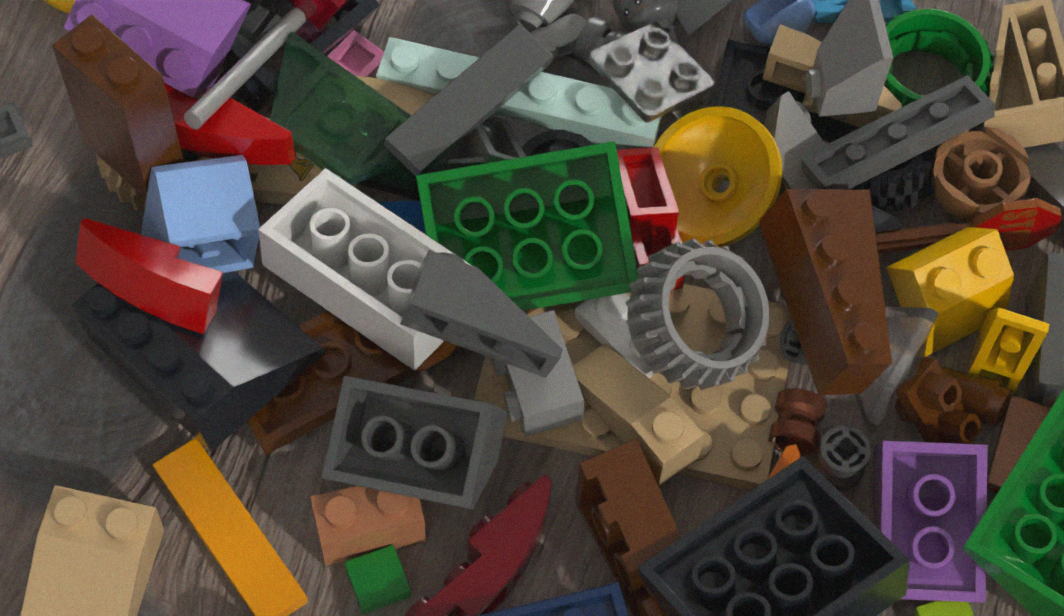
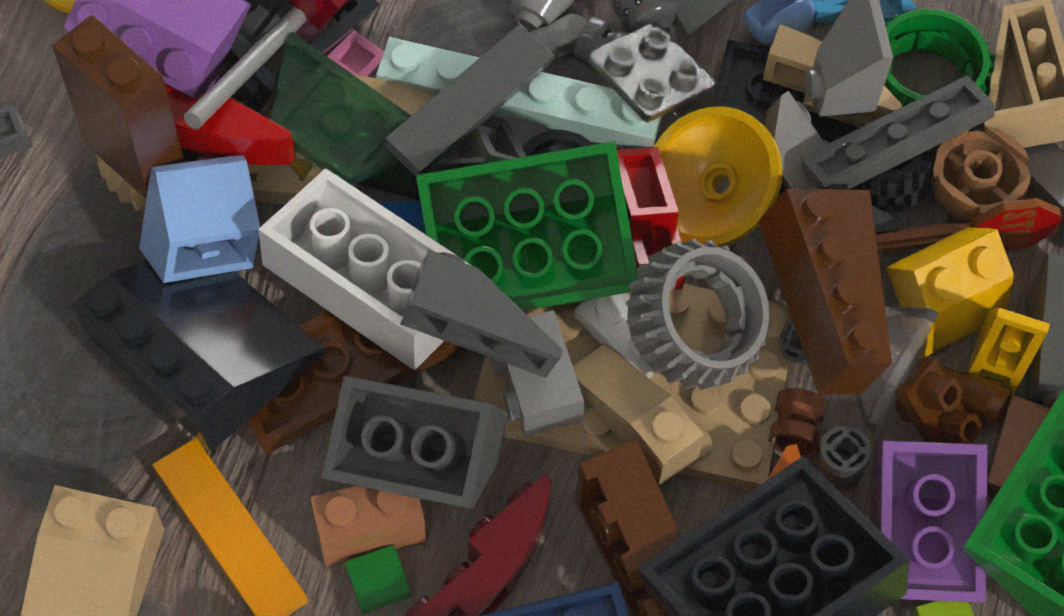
red slope [75,218,223,335] -> none

